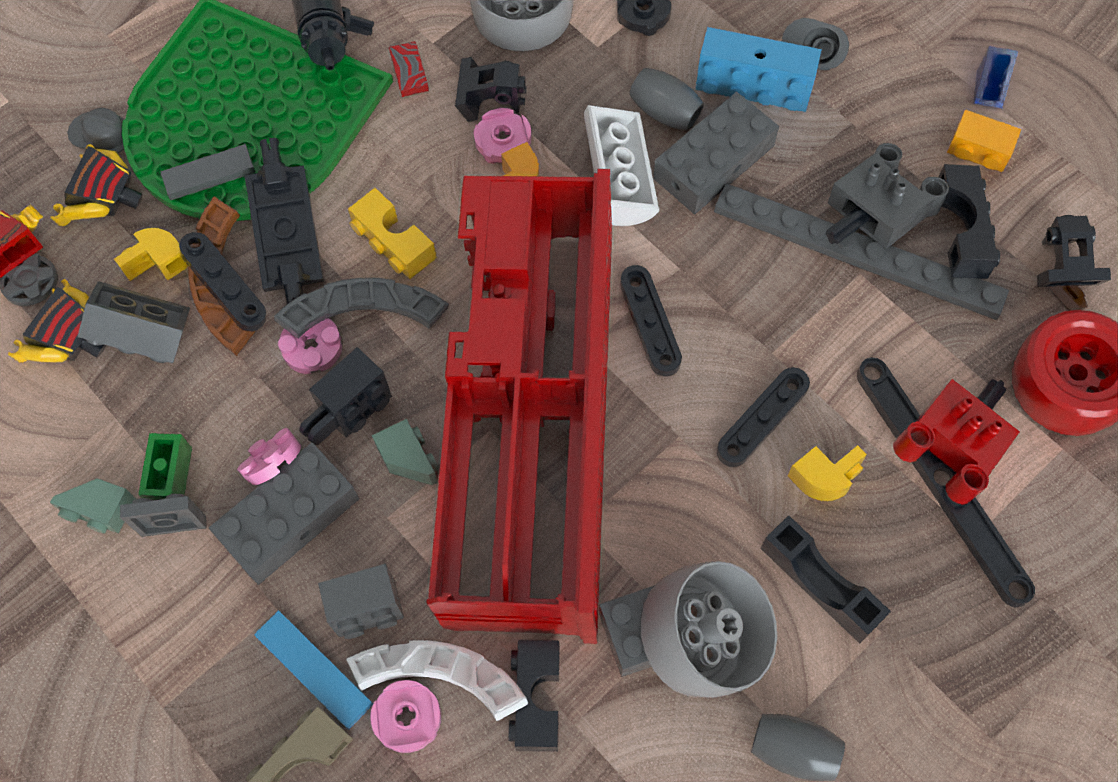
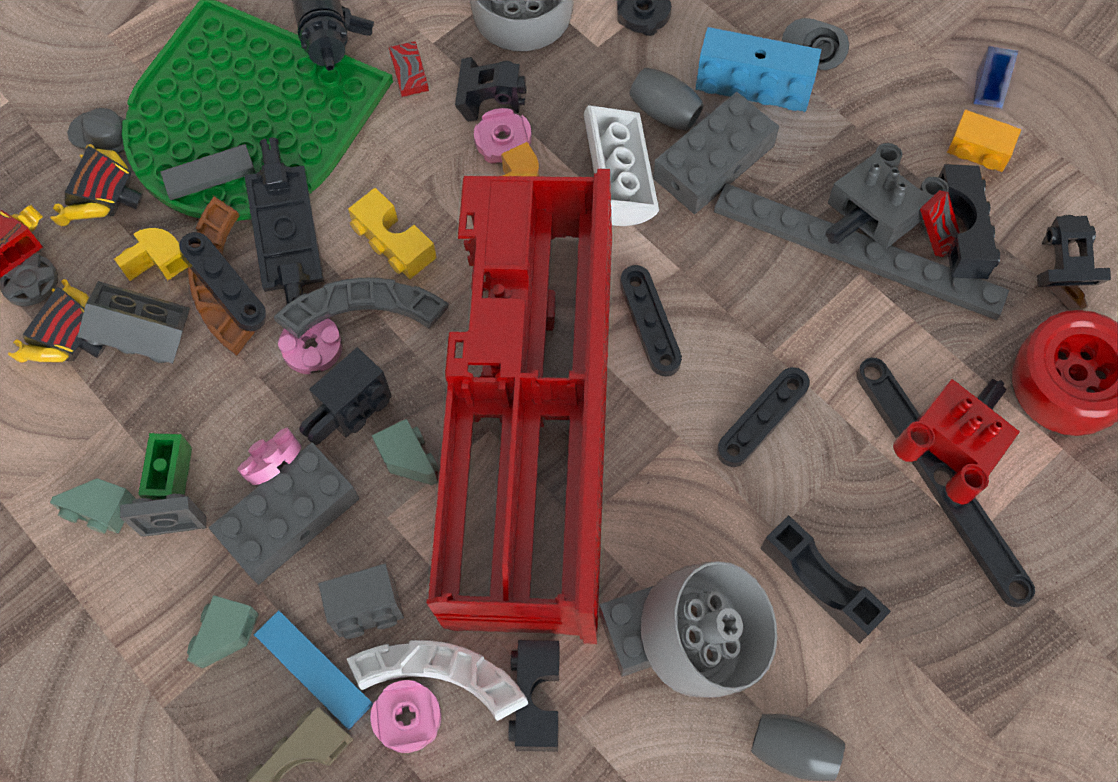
yellow brick [788,445,867,501] -> none
none -> sand green slope [187,595,259,669]
none -> red tile [920,190,960,257]

